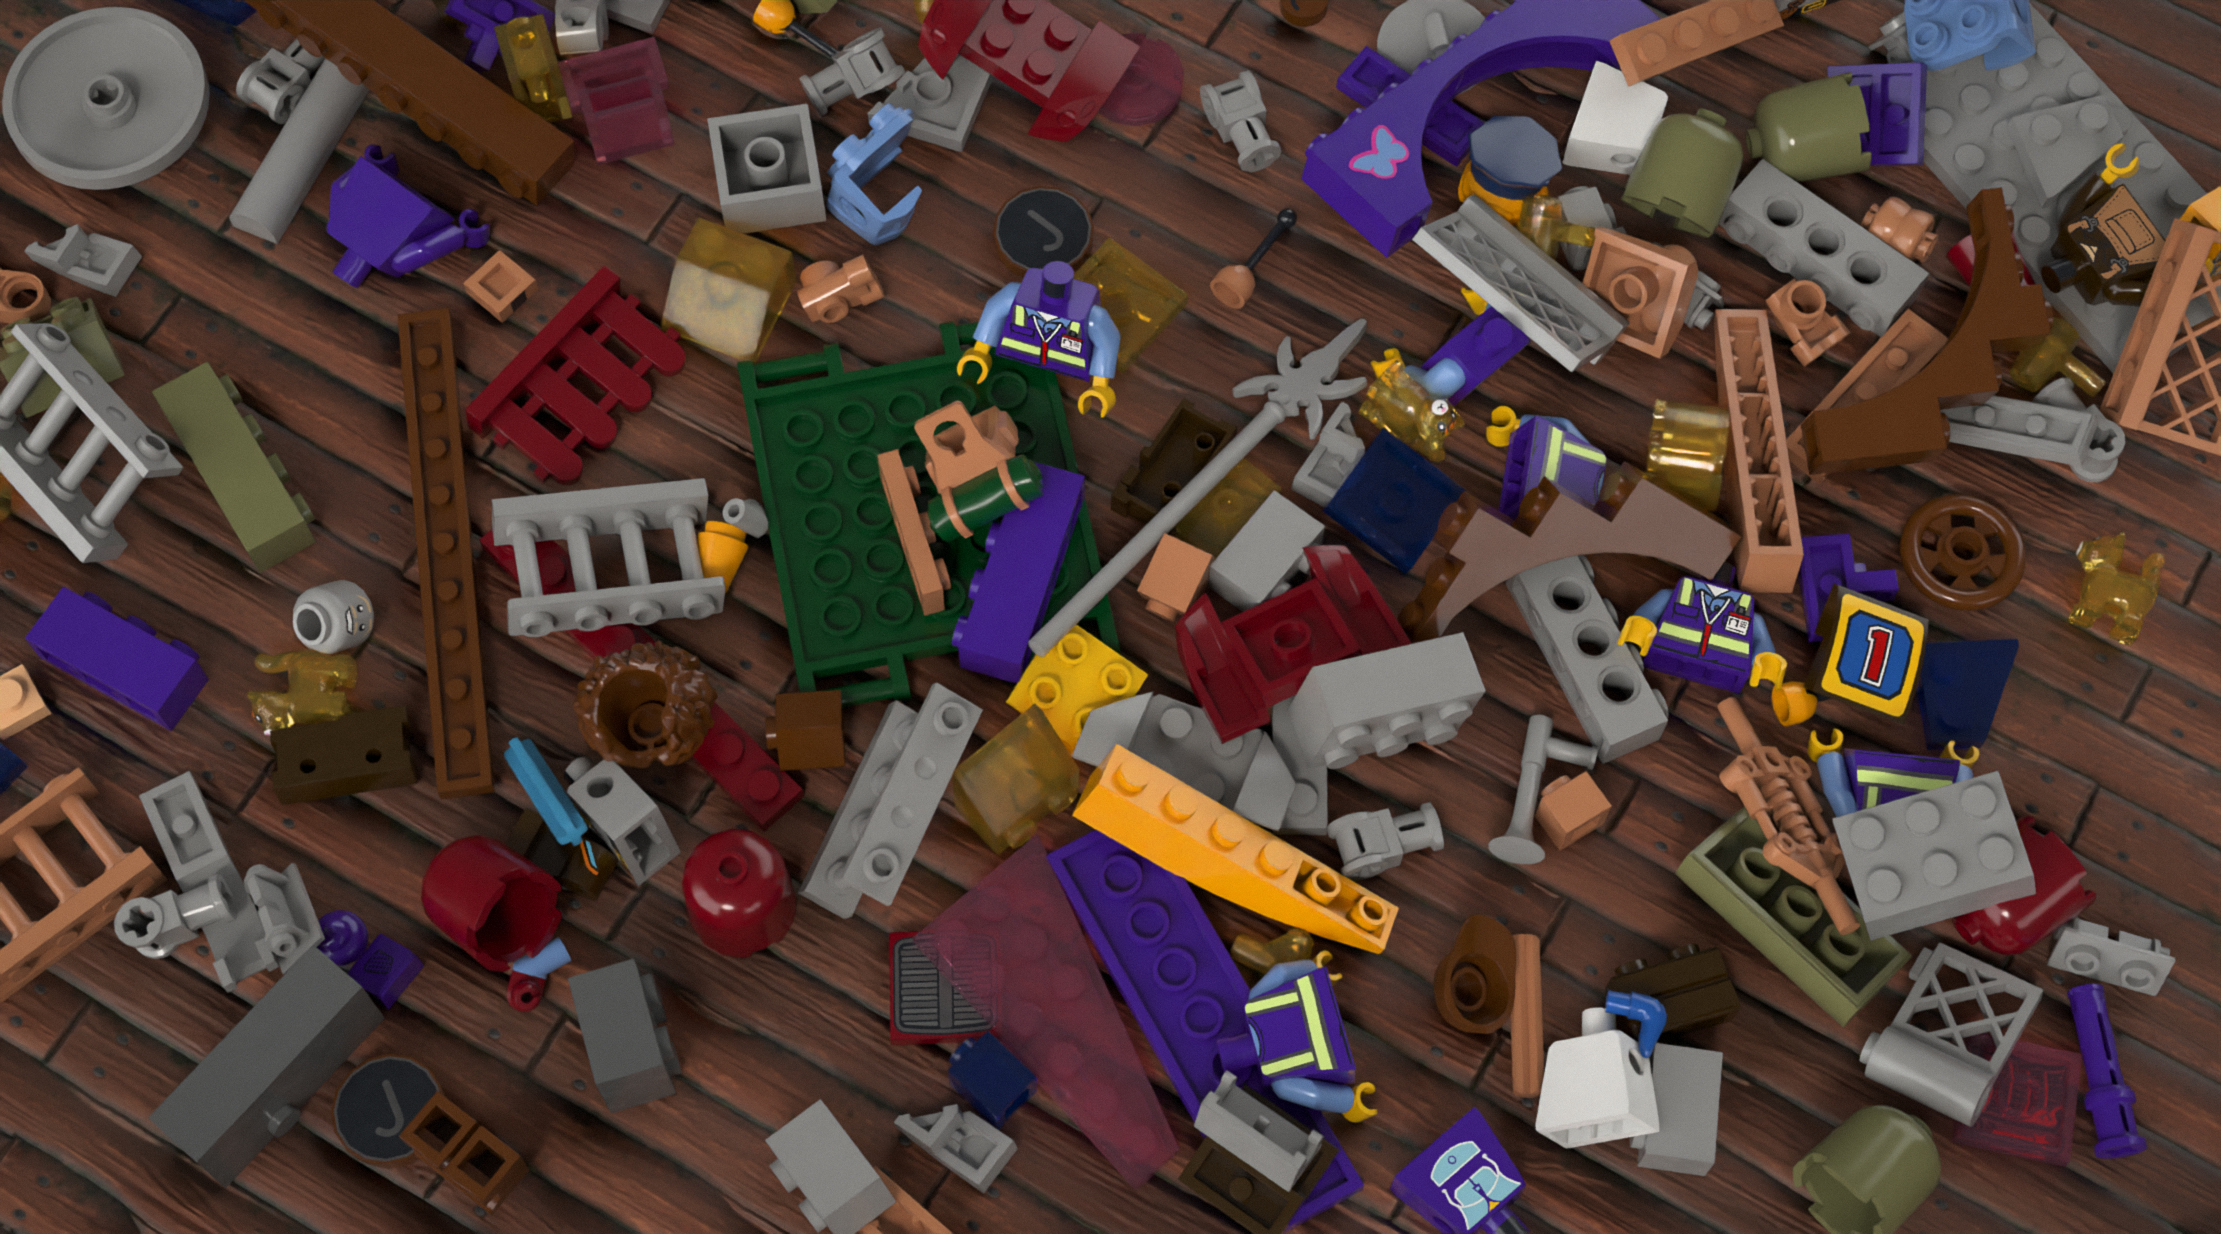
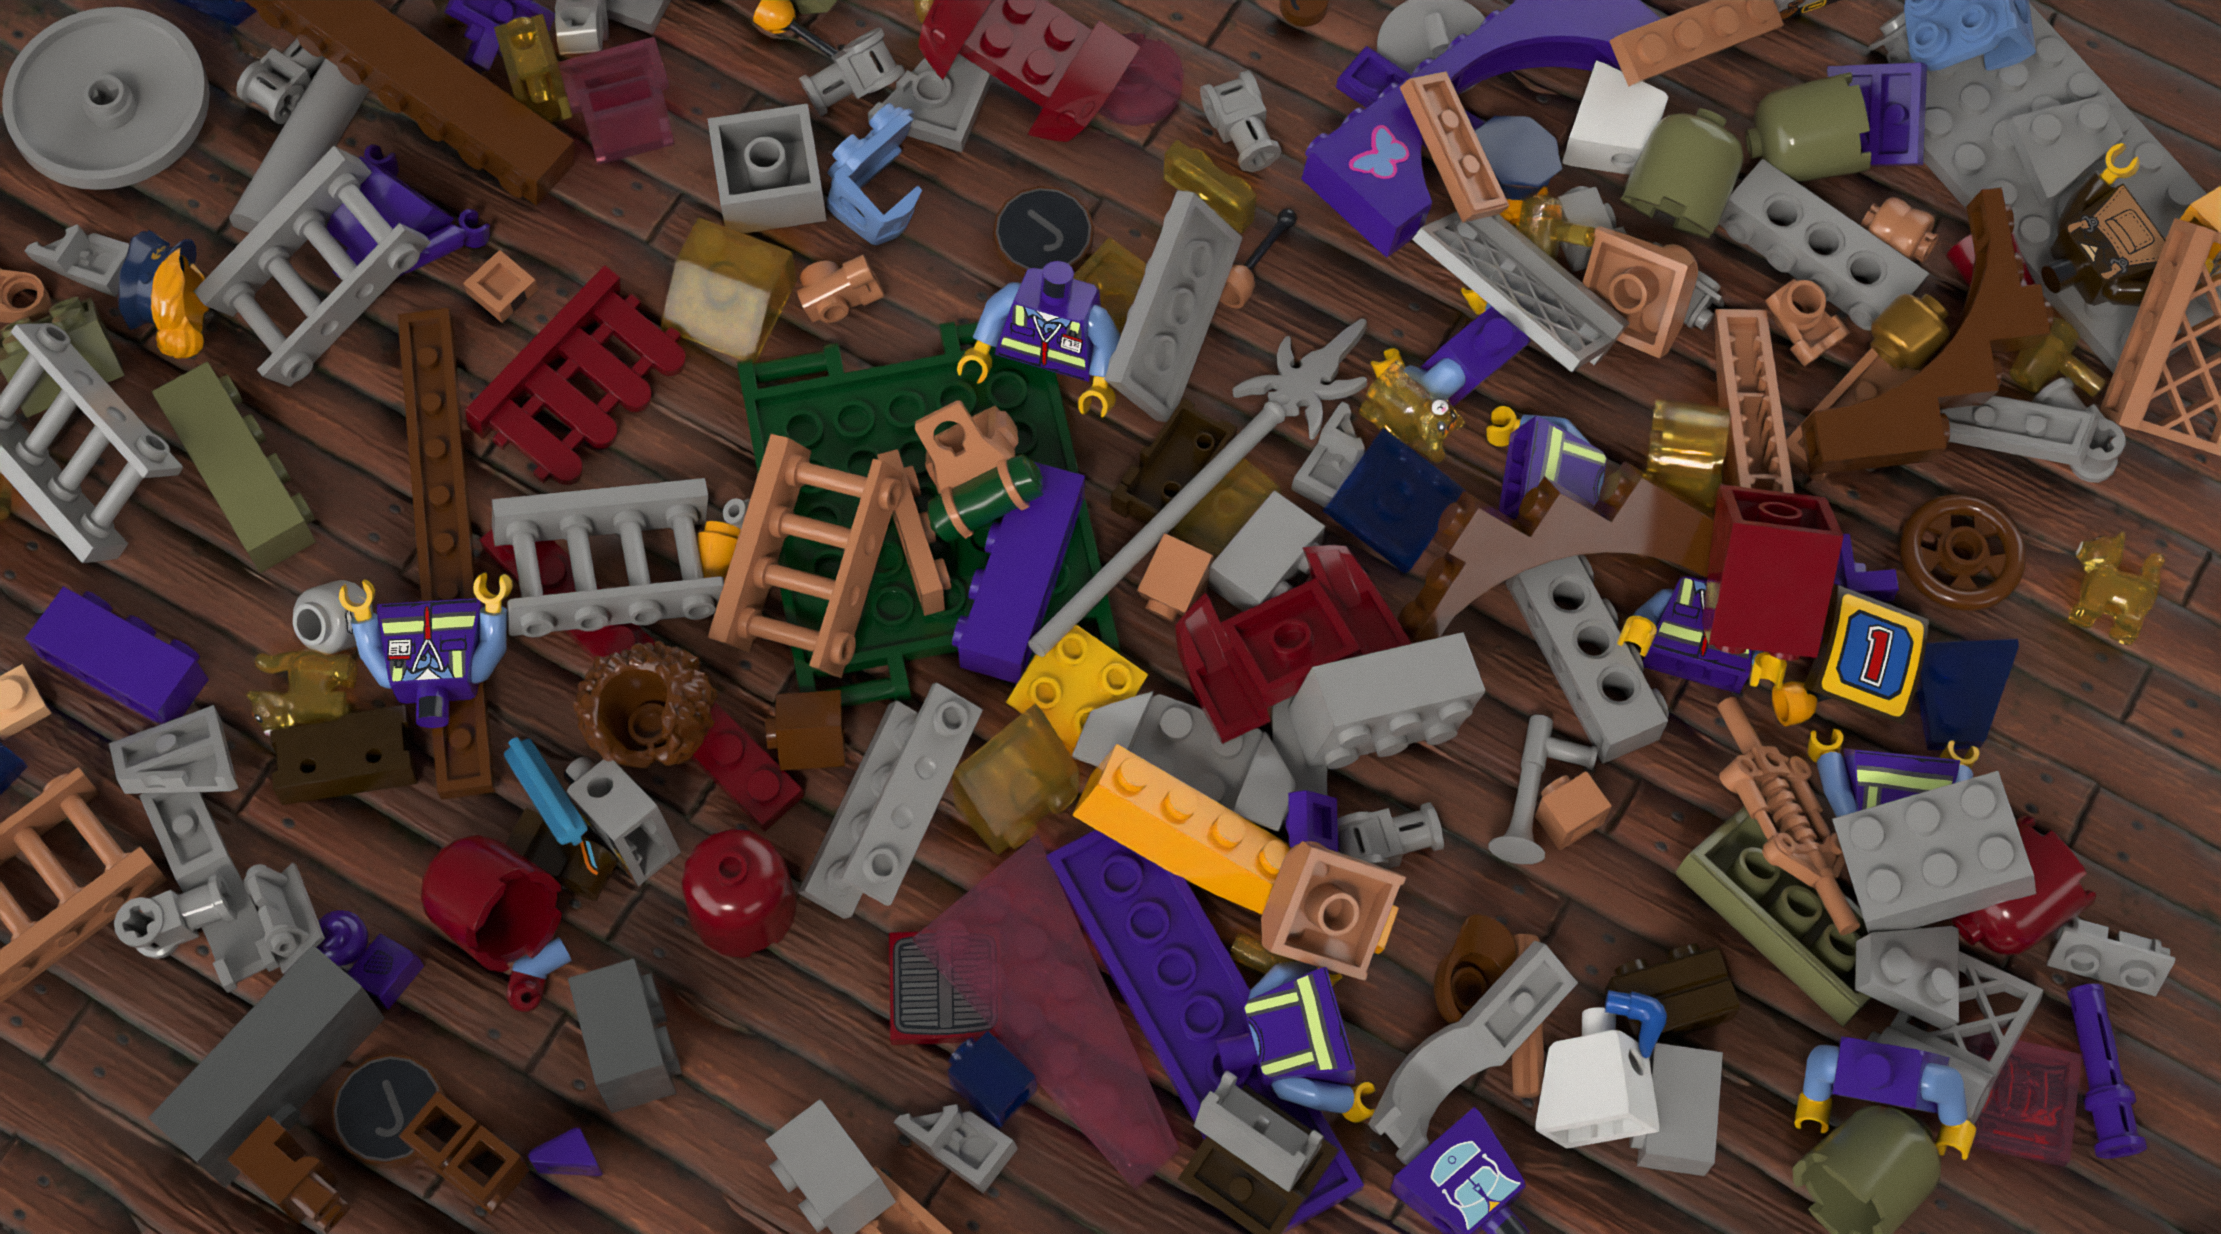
none -> light grey wing [109,705,238,794]
none -> piece [118,230,209,359]
none -> light grey fence [193,146,431,387]
none -> reddish brown hips [227,1115,351,1233]
none -> torso [339,572,512,728]
none -> dark purple slope [527,1127,603,1176]
none -> nougat fence [707,434,904,678]
none -> light grey plate [1104,190,1243,422]
none -> clear yellow plate [1163,140,1257,233]
none -> nougat slope [1261,841,1406,981]
none -> dark purple plate [1286,790,1338,852]
none -> light grey piece [1368,940,1578,1165]
none -> nougat tile [1399,72,1509,223]
none -> dark red slope [1702,484,1844,661]
none -> torso [1794,1036,1976,1160]
none -> light grey wing [1855,926,1959,1030]
none -> pearl gold head [1870,294,1950,372]

